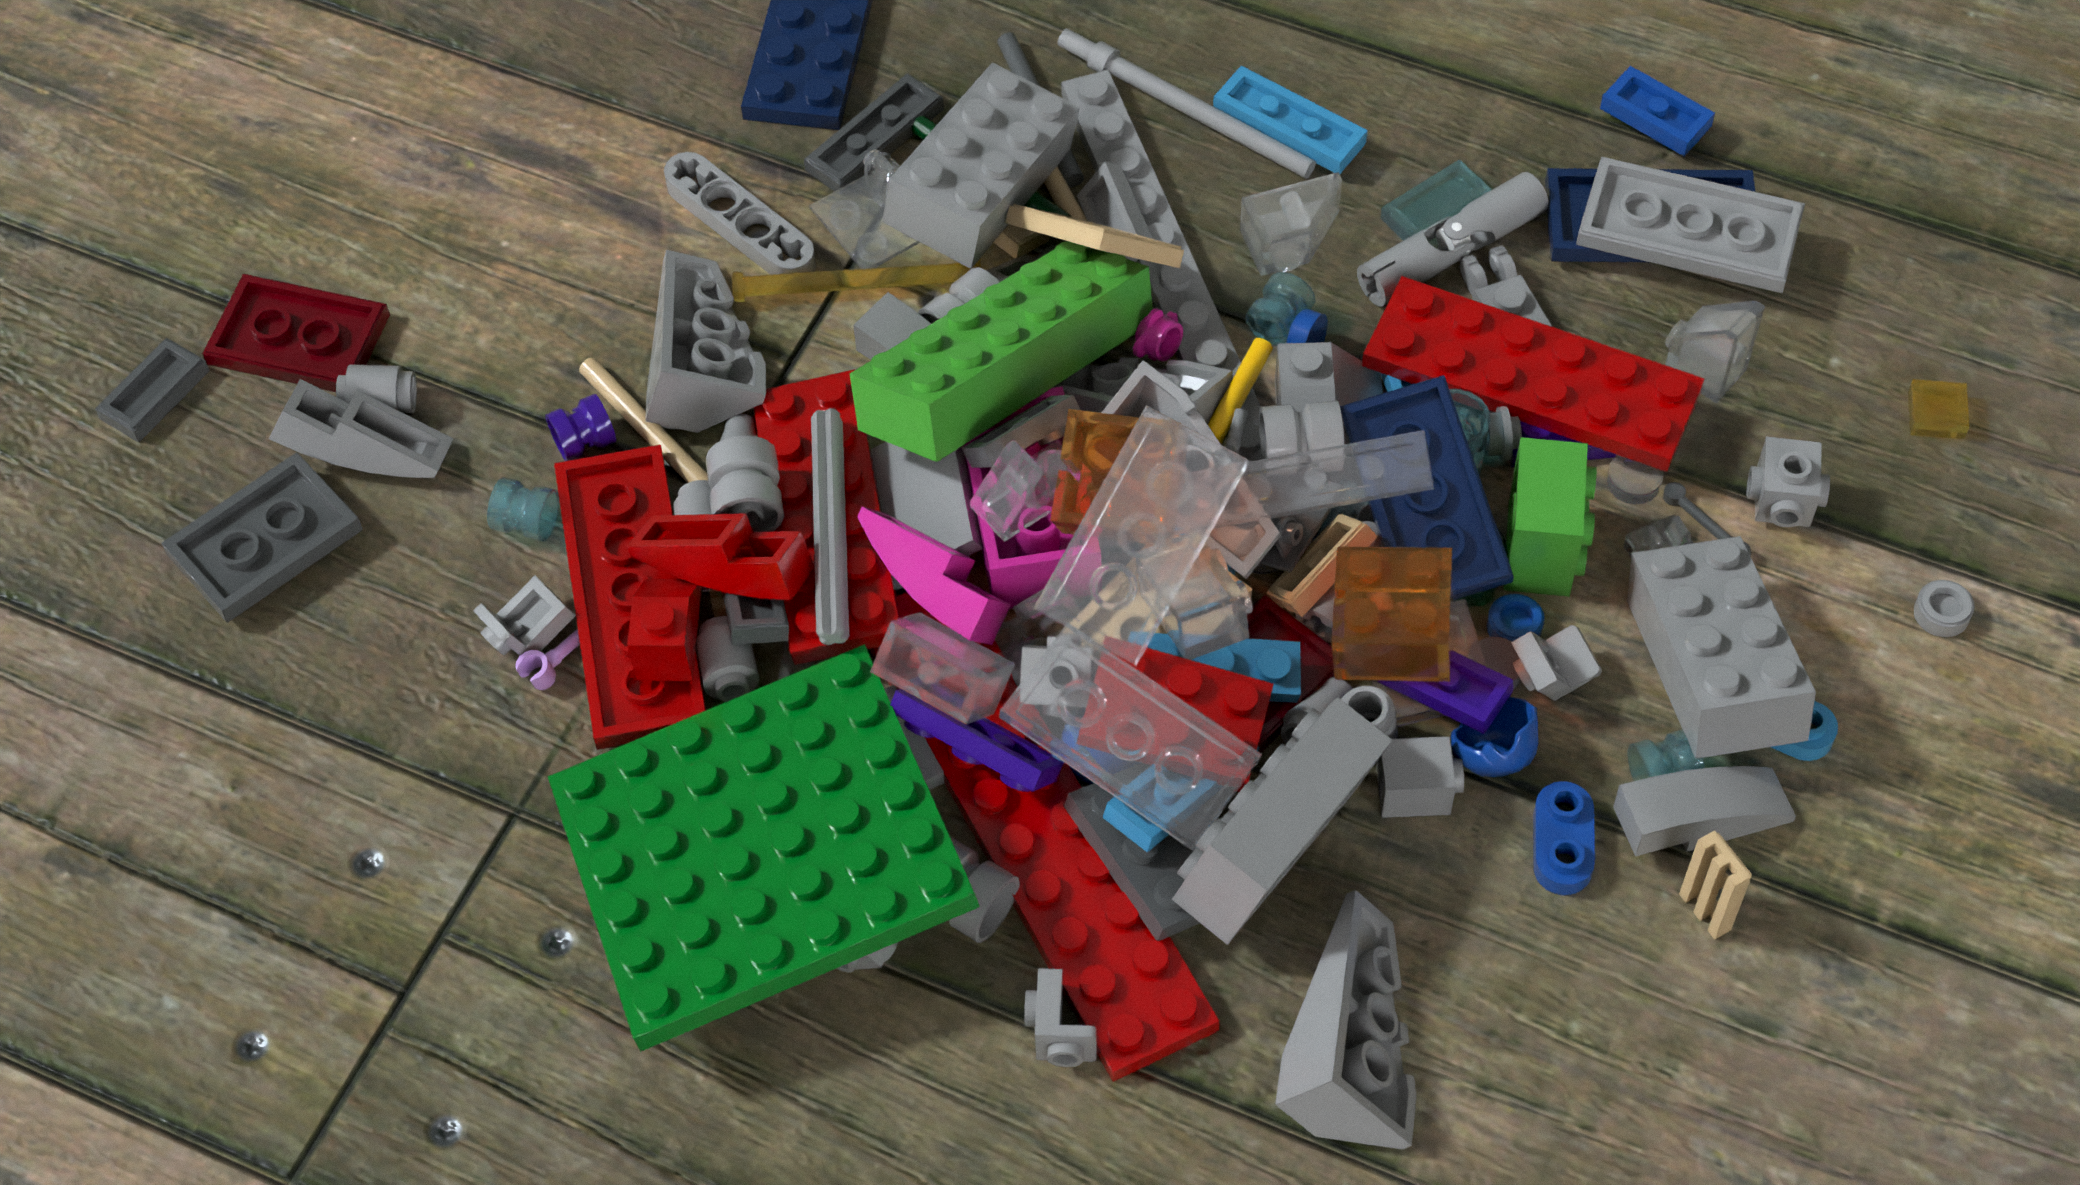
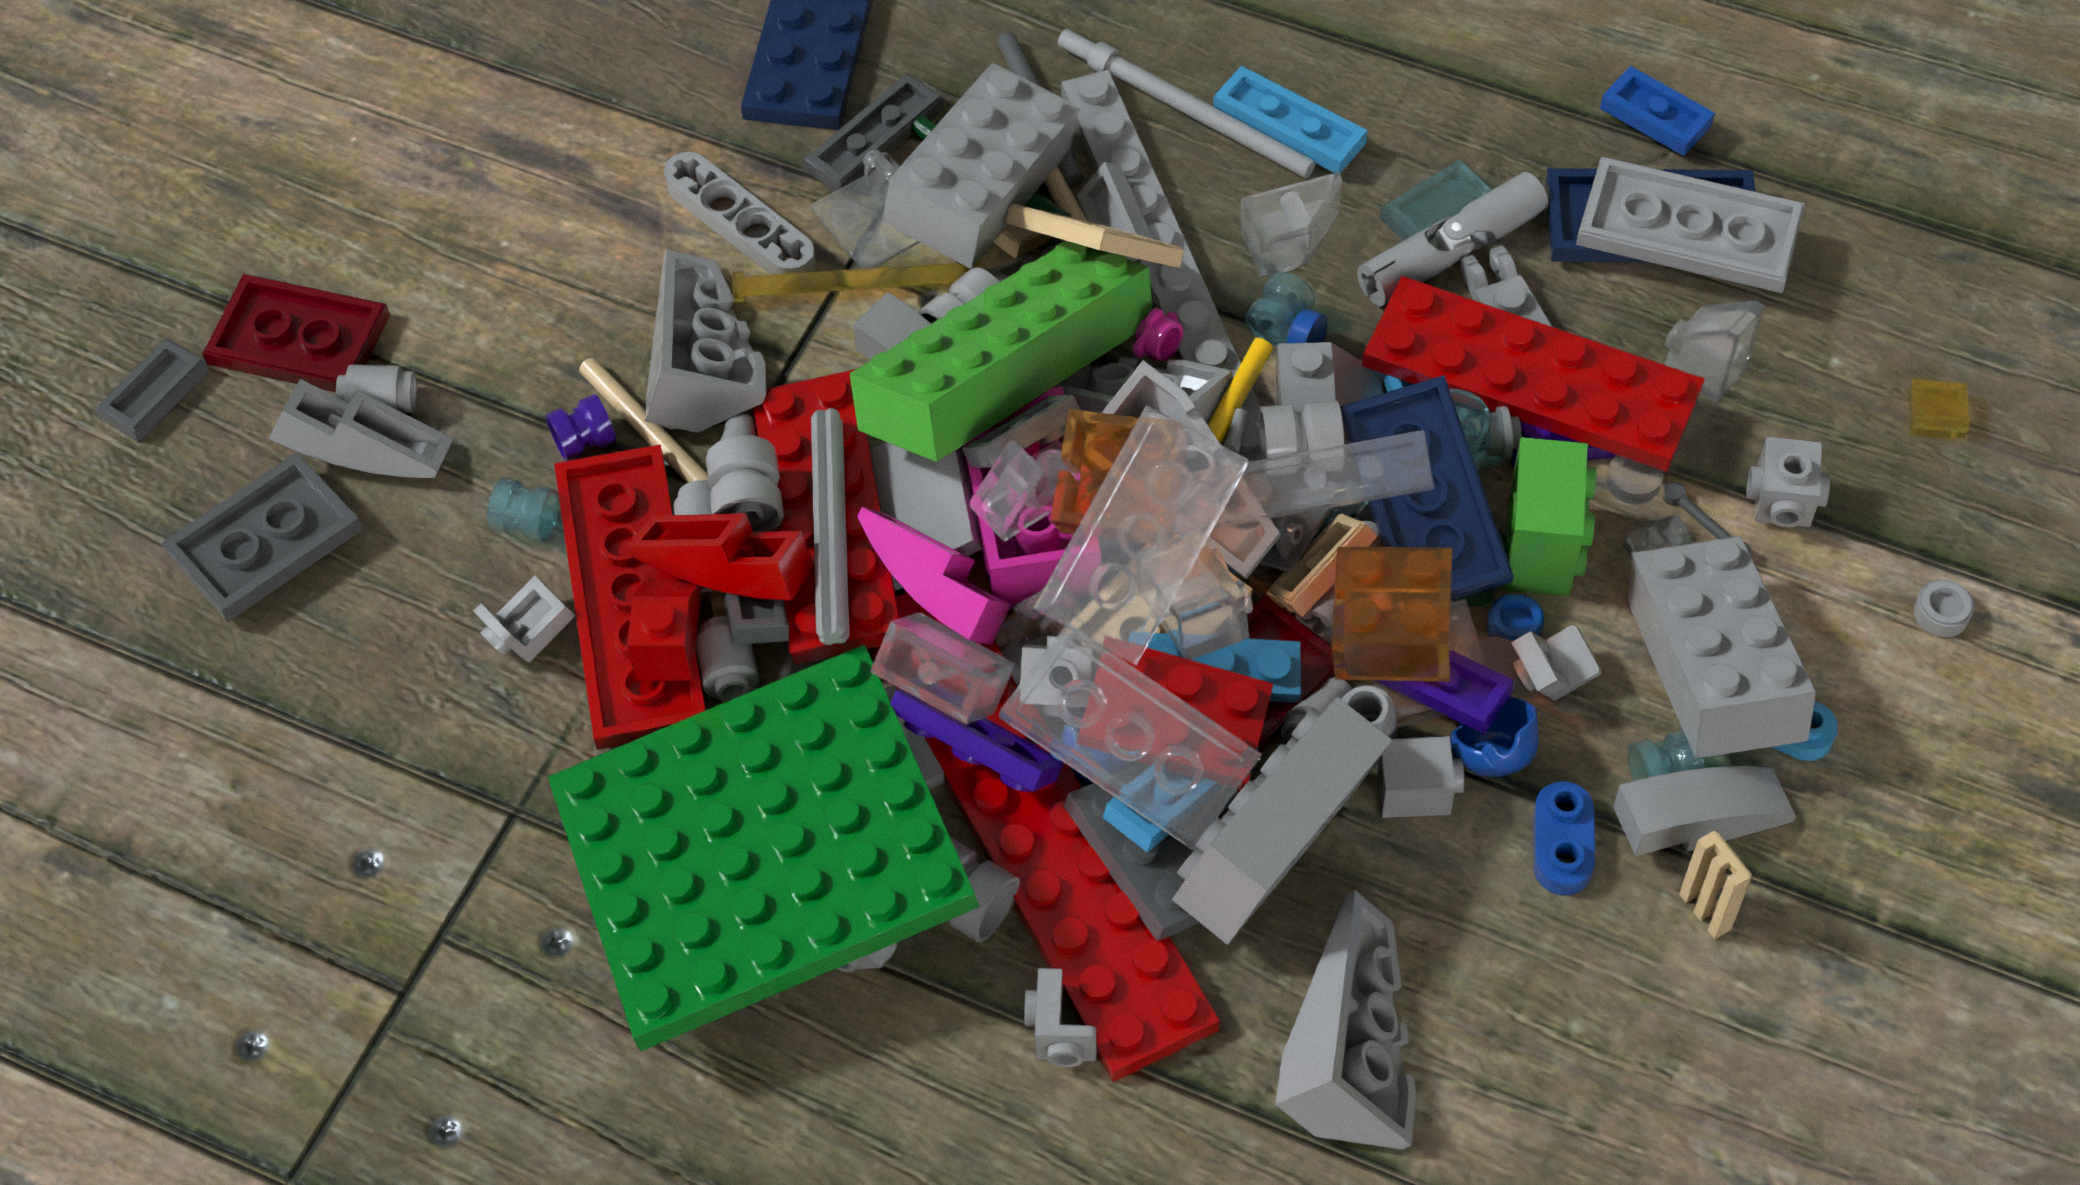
lavender hand [515,629,580,690] -> none

